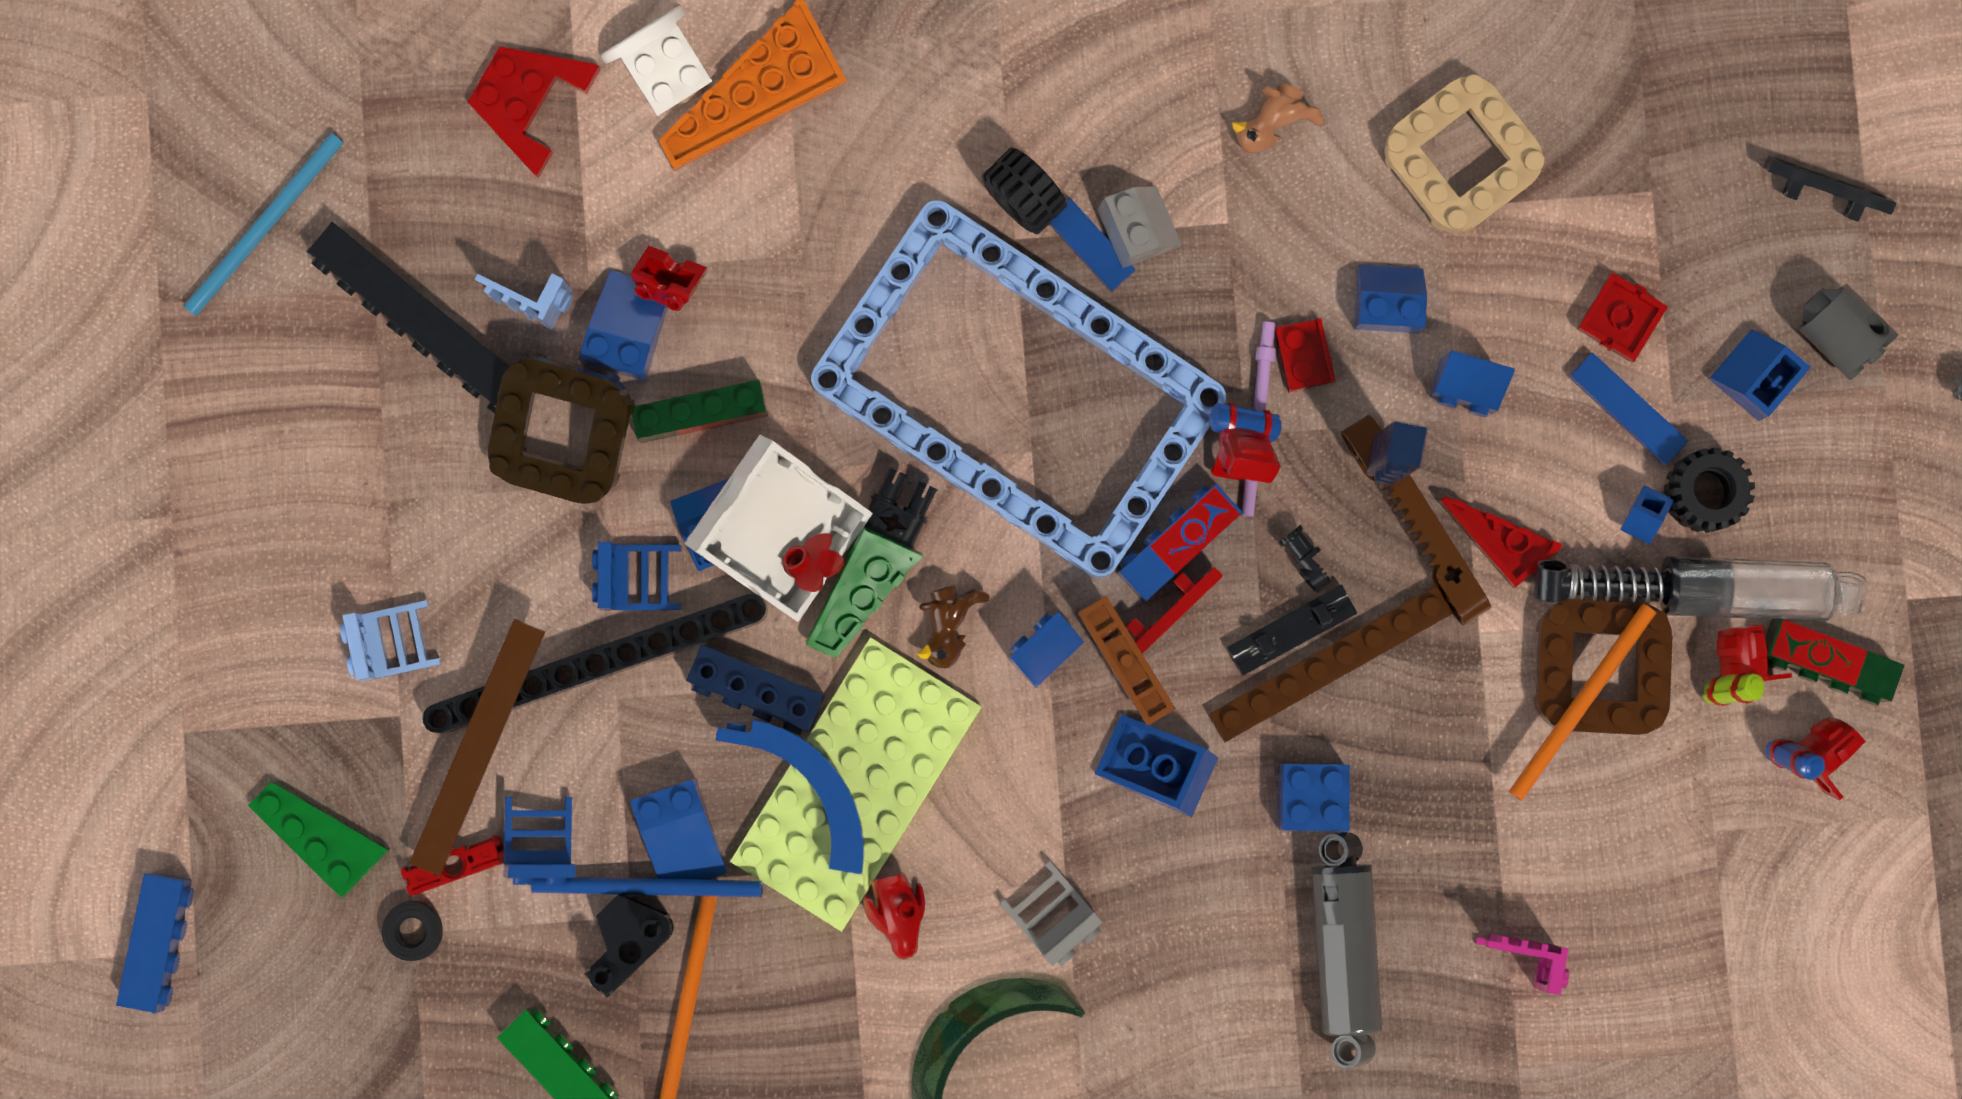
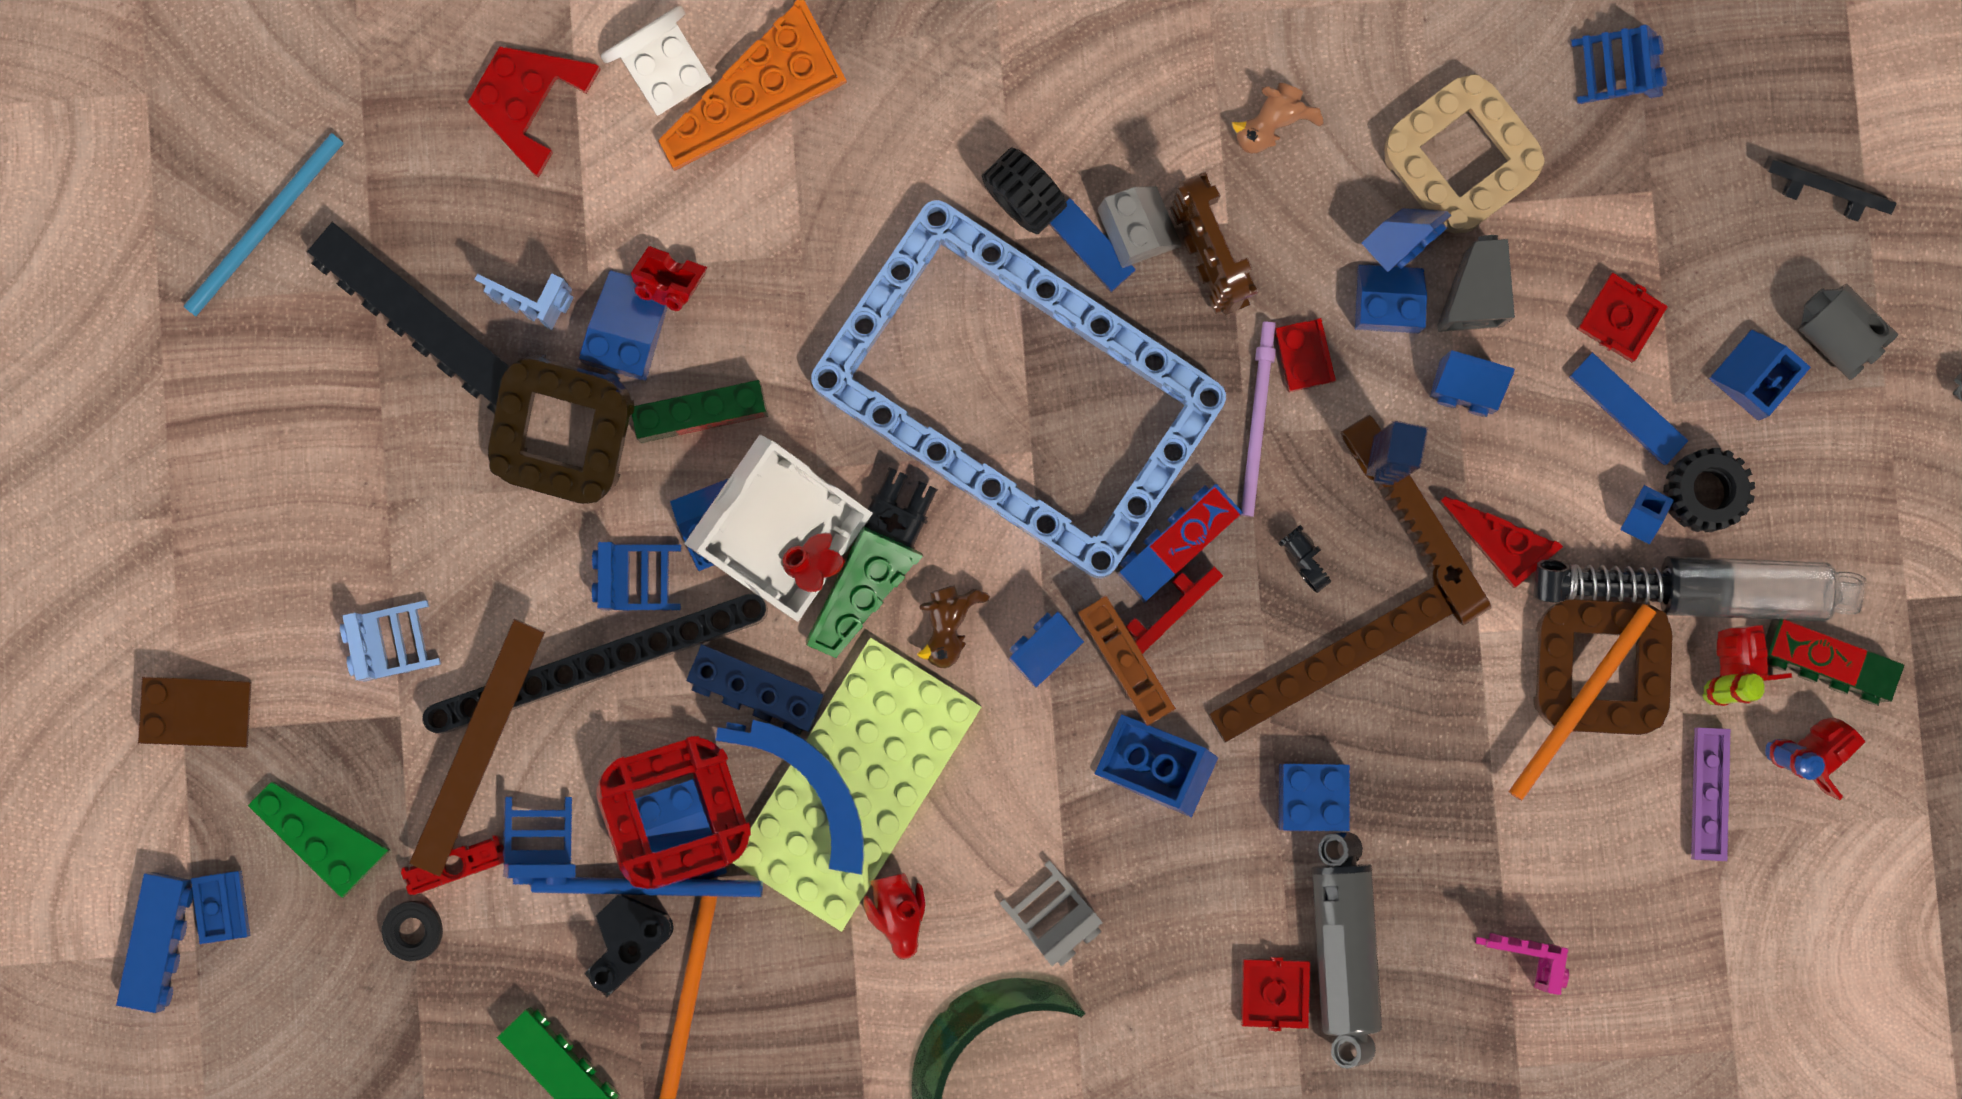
red piece [1209,403,1281,483] -> none
black hinge [1226,585,1357,676] -> none
none -> reddish brown slope [138,677,252,748]
none -> blue plate [191,871,251,944]
none -> red plate [597,736,751,889]
none -> reddish brown plate [1170,172,1258,315]
none -> red plate [1241,957,1310,1031]
none -> blue slope [1362,208,1452,272]
none -> dark grey slope [1437,235,1515,332]
none -> blue plate [1571,24,1667,104]
none -> medium lavender plate [1691,728,1731,861]

